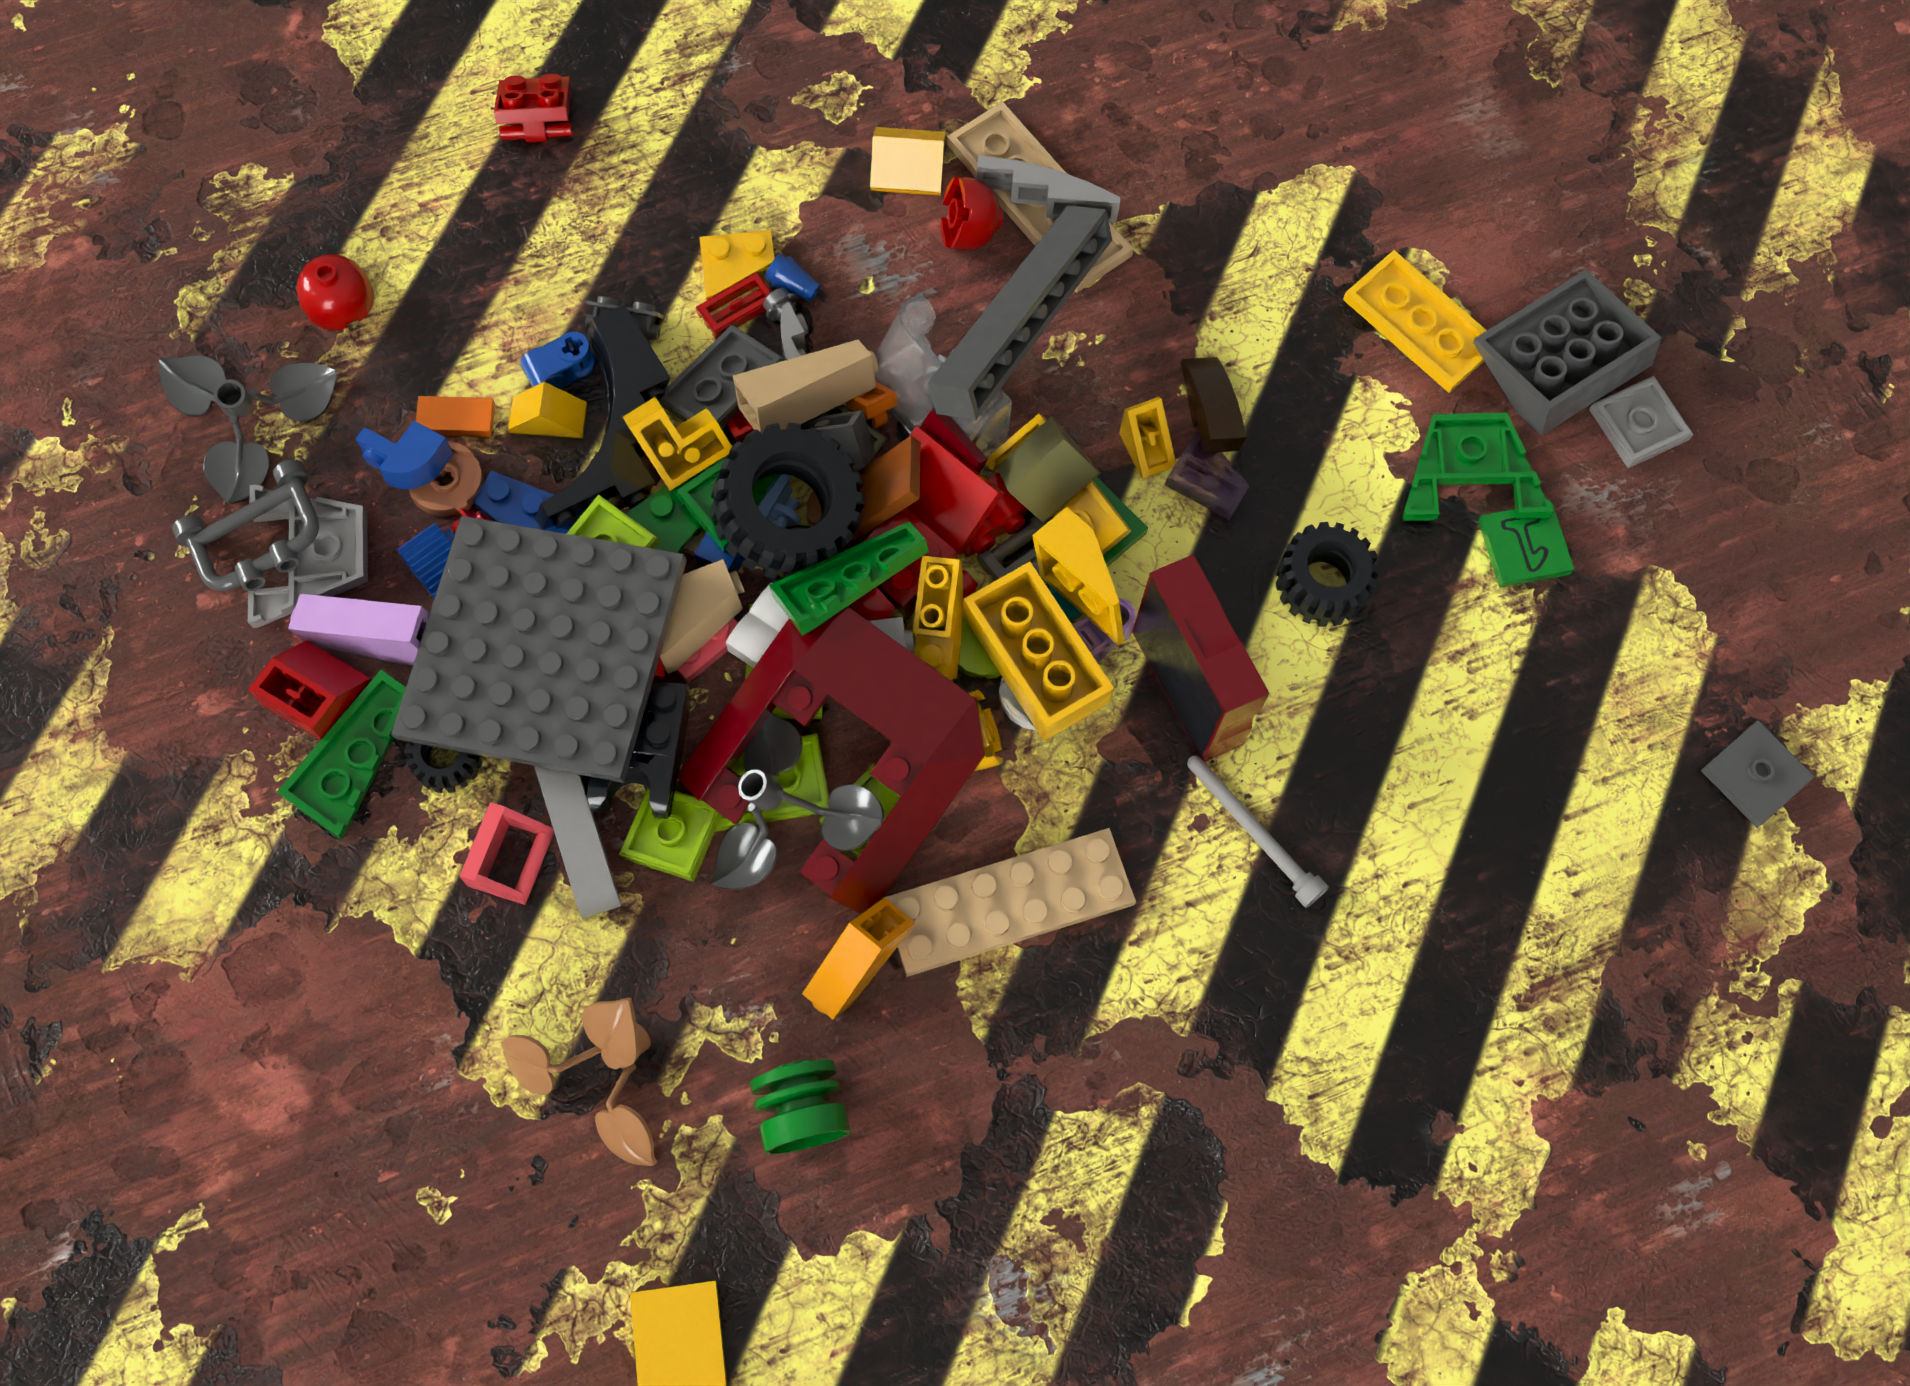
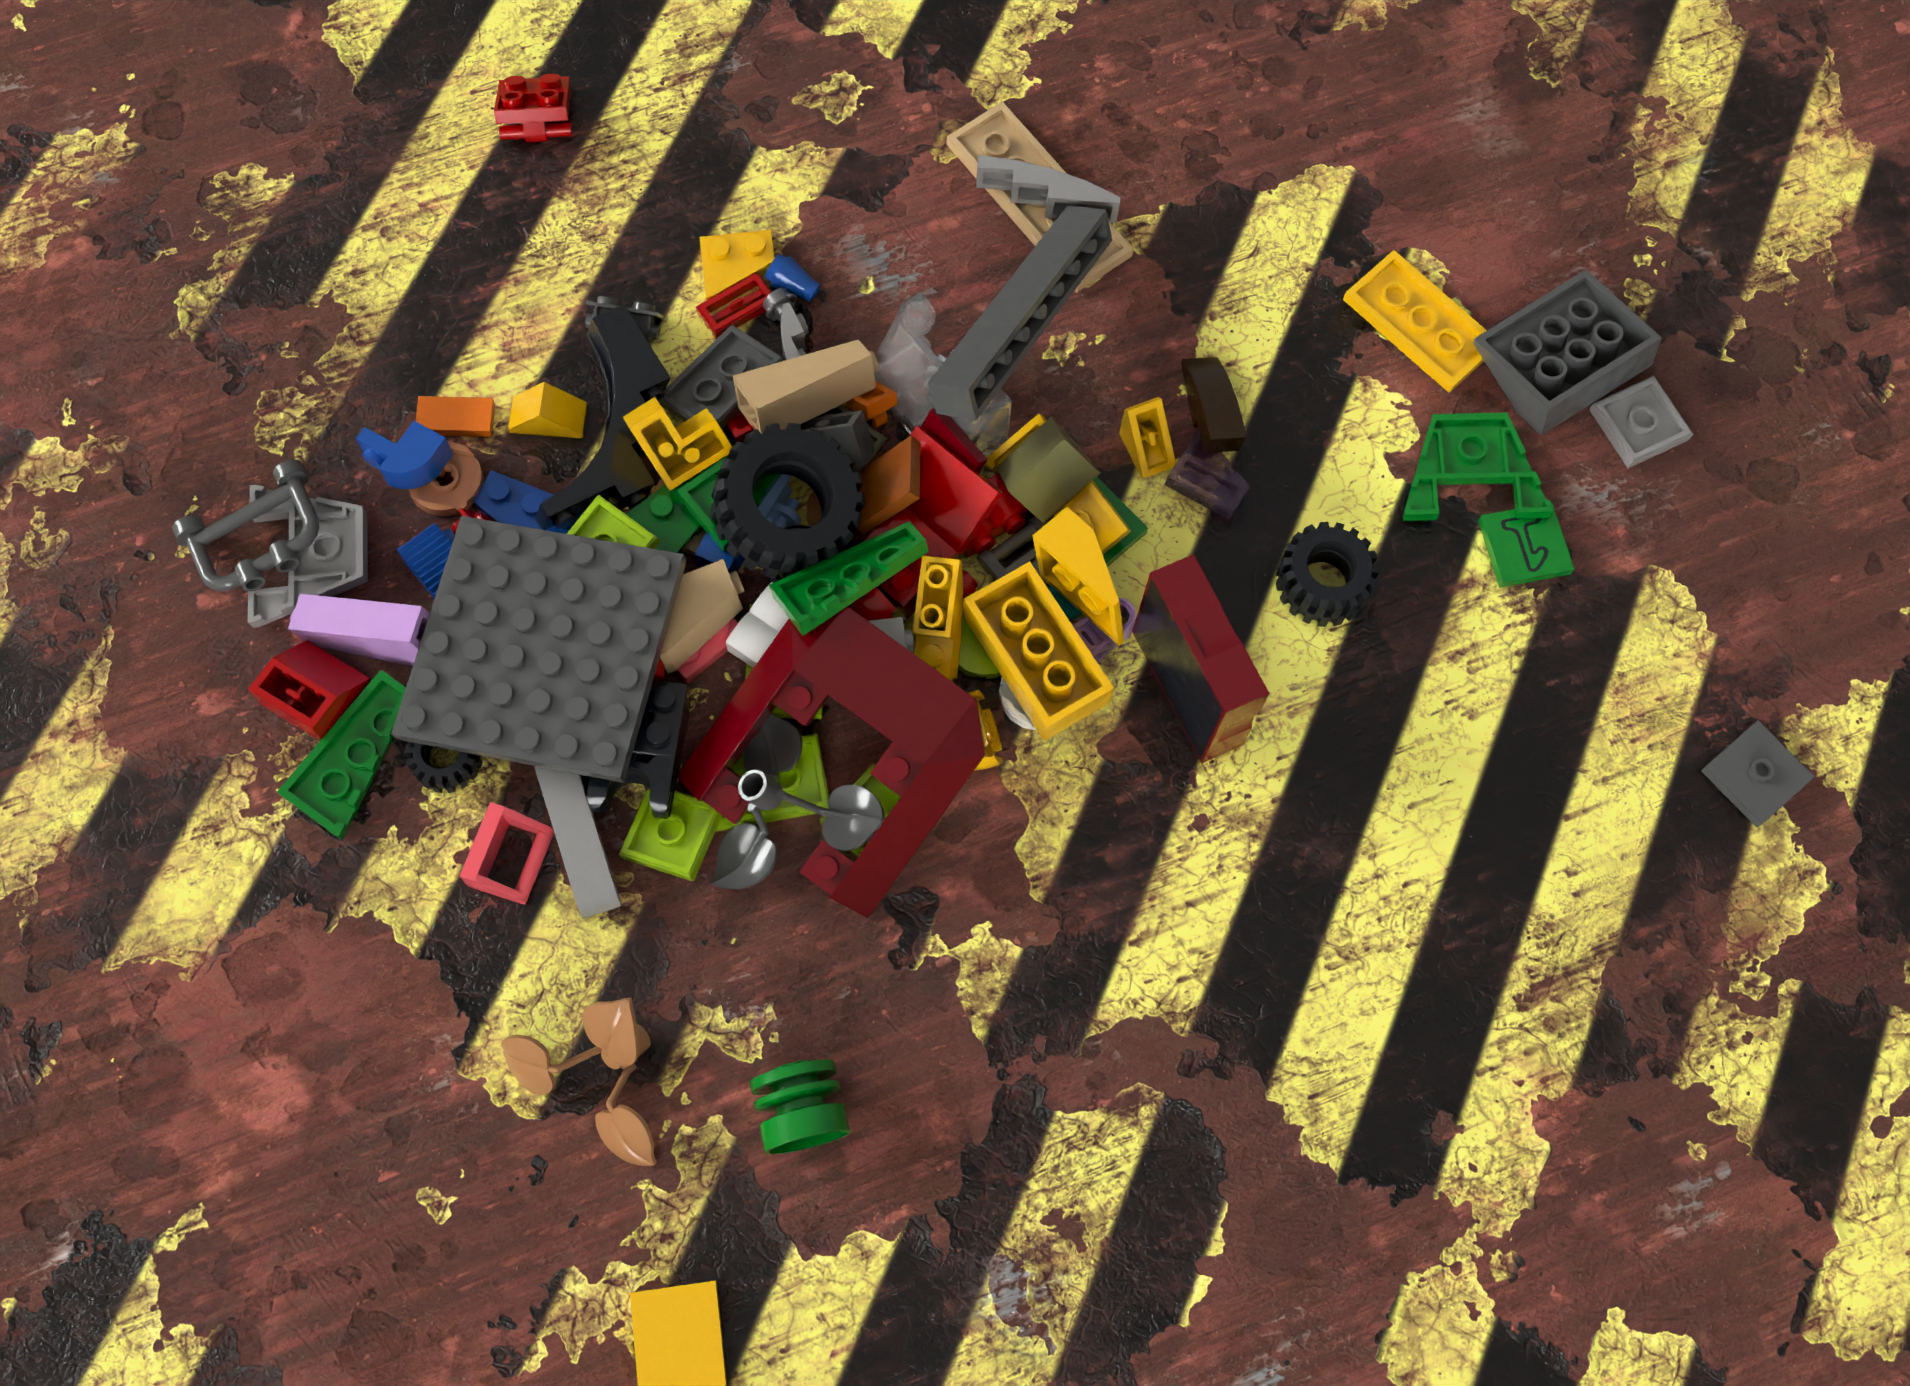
dark grey plant [159,355,338,504] -> none
red cylinder [296,254,374,330] -> none
blue piece [520,332,596,390] -> none
light orange slope [802,898,916,1020] -> none
yellow slope [870,127,945,196] -> none
tan plate [882,828,1136,977] -> none
red cylinder [941,177,1003,251] -> none
light grey piece [1187,756,1329,908] -> none

